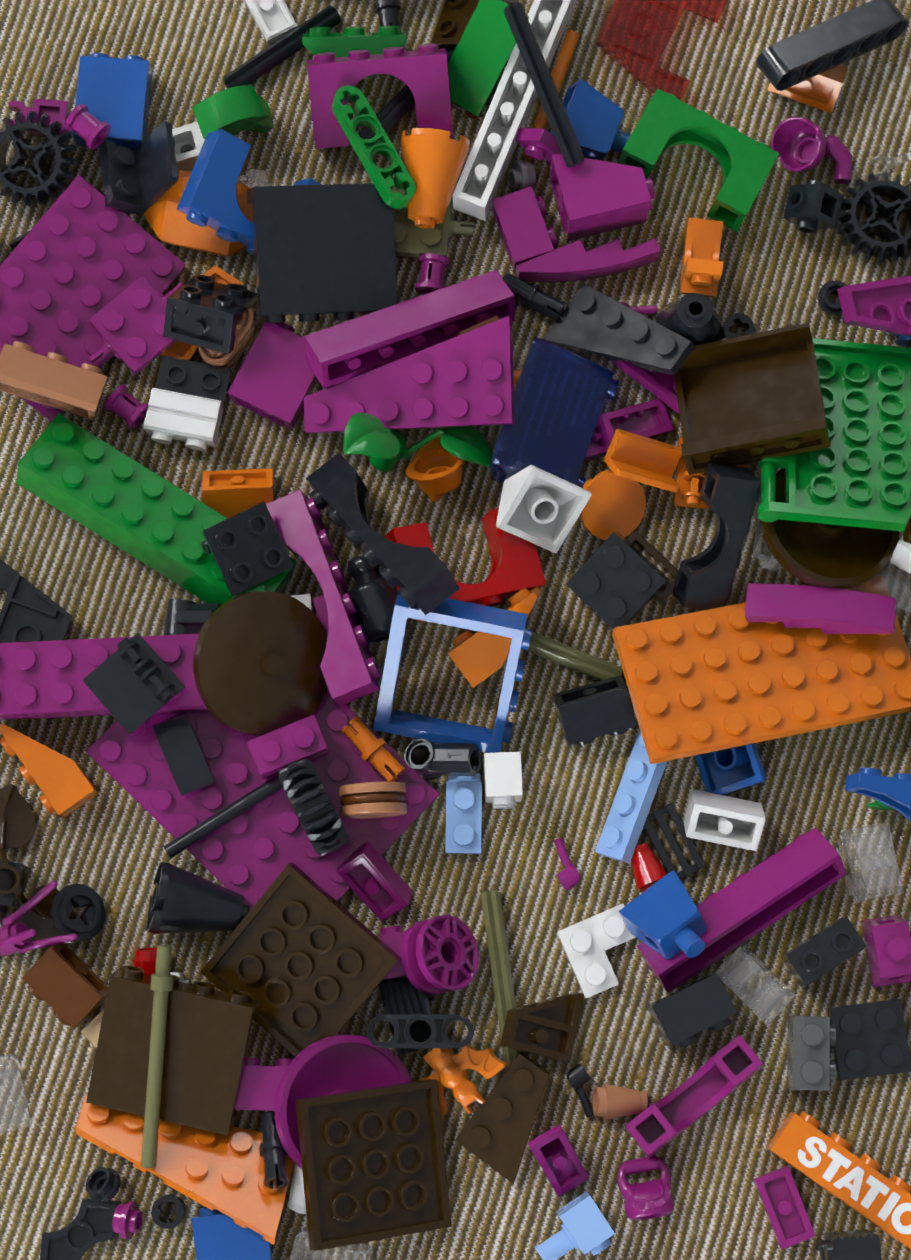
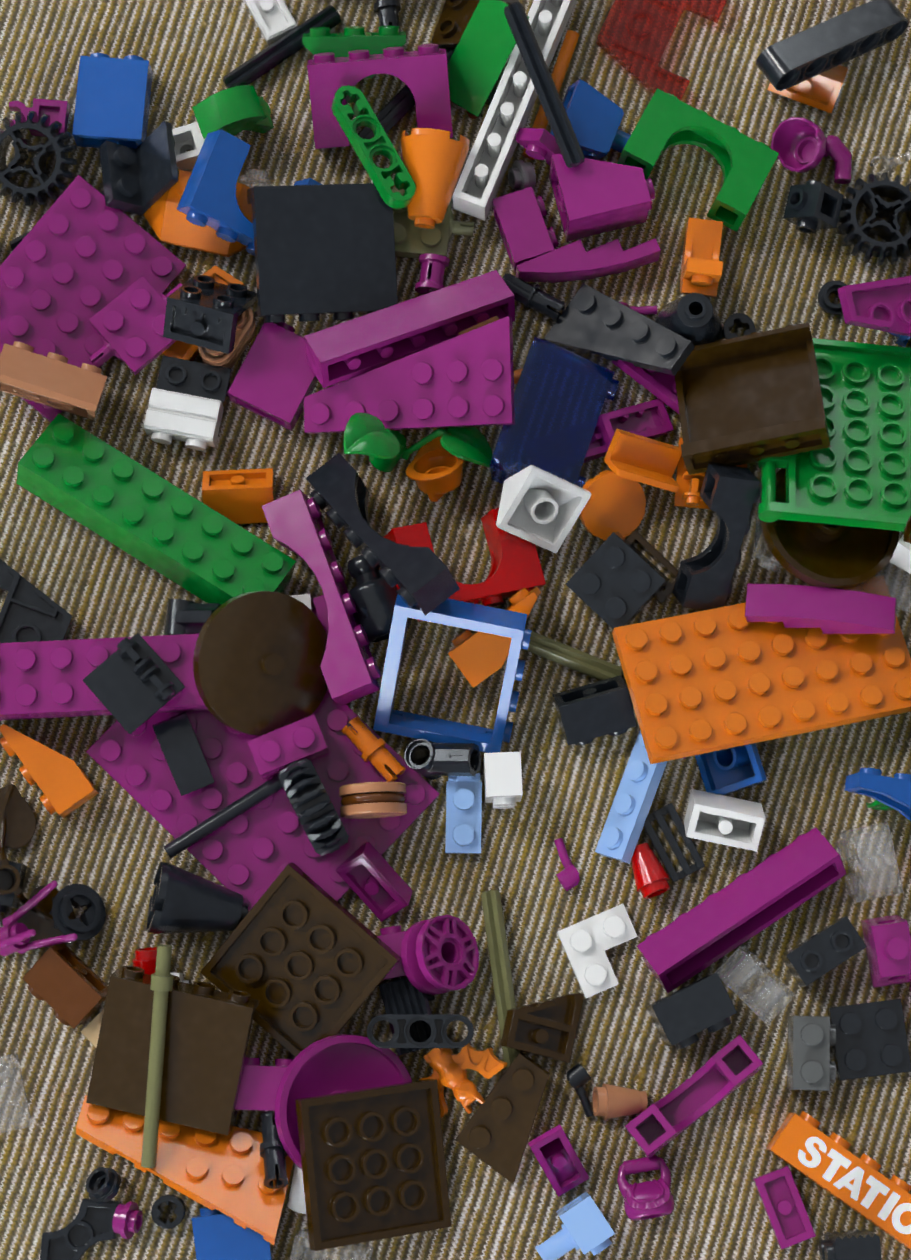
magenta bush [64,104,111,150] -> none
magenta bush [104,384,148,430] -> none
black hinge [201,501,294,597] -> none
blue torso [618,870,707,959] -> none

